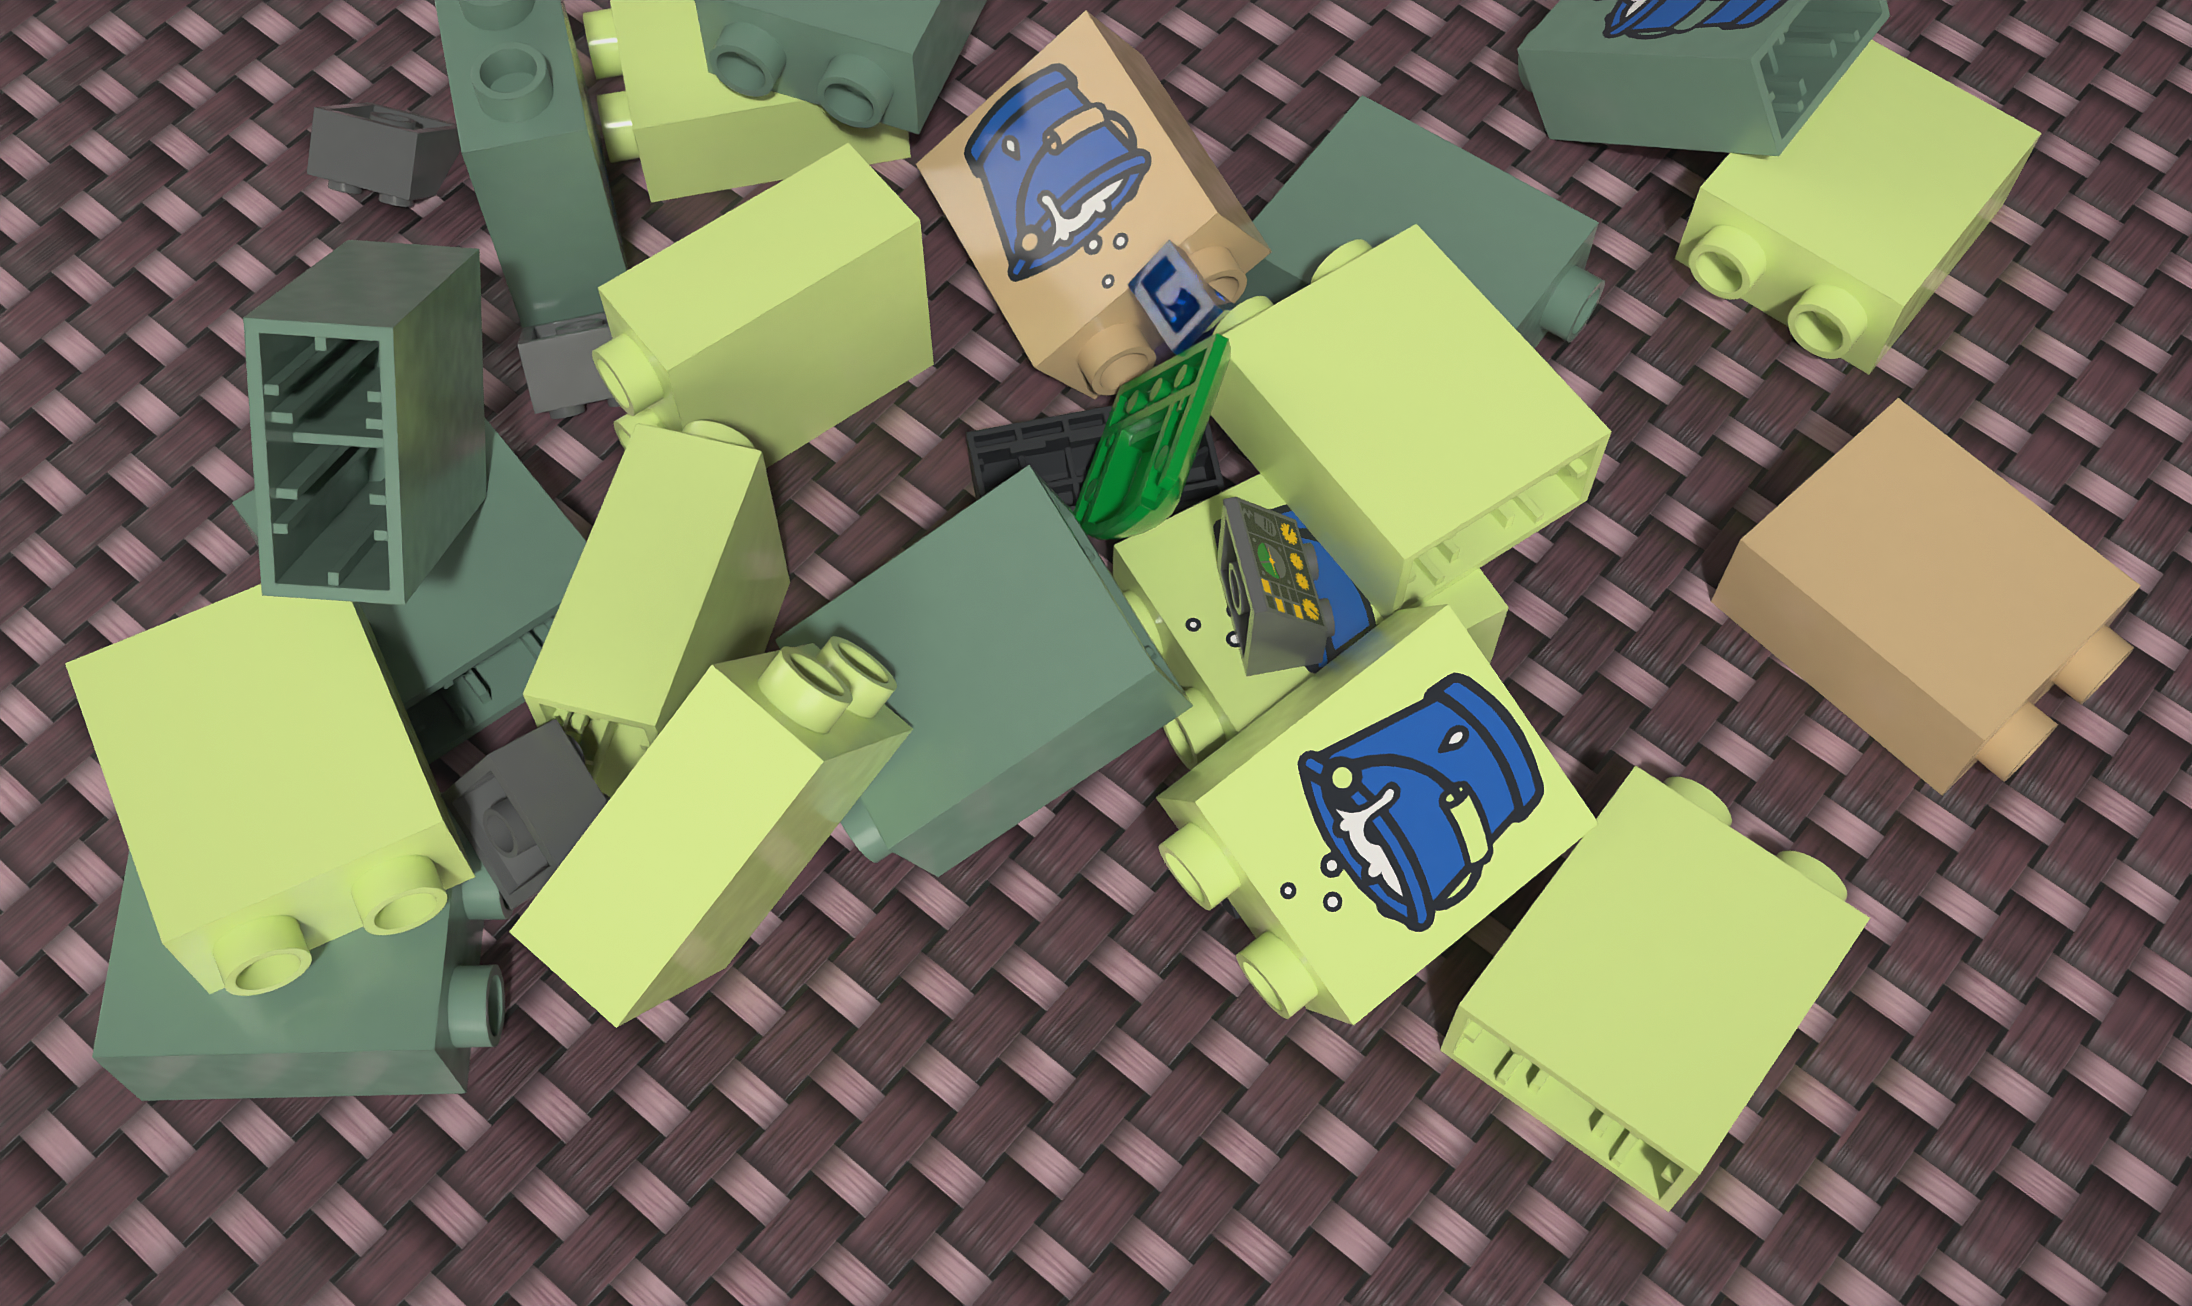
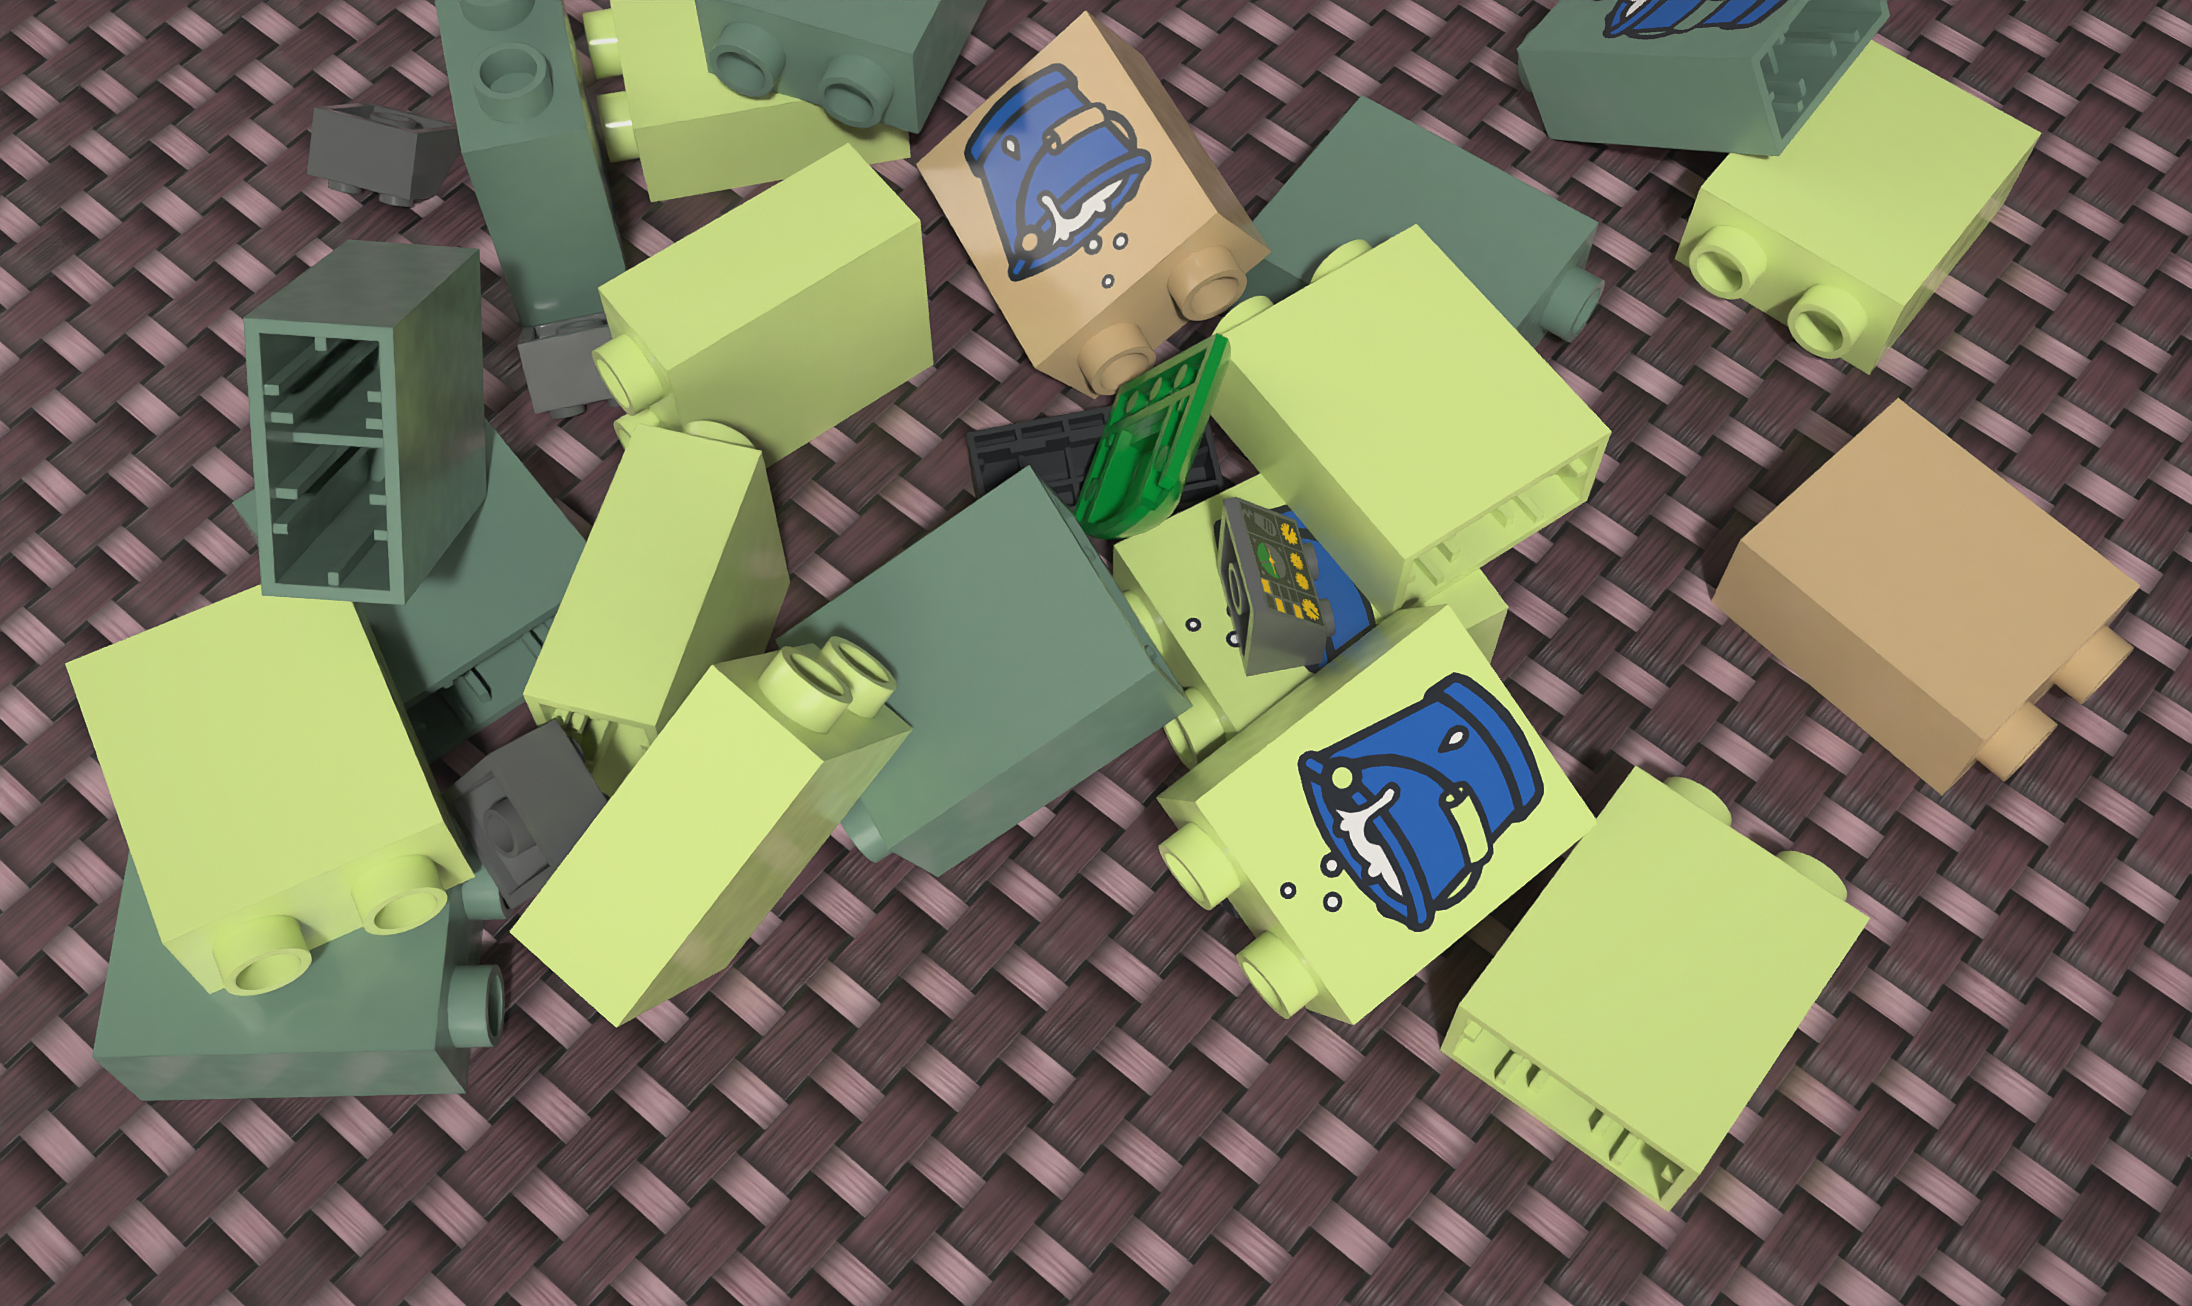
clear blue slope [1127,240,1236,355] -> none

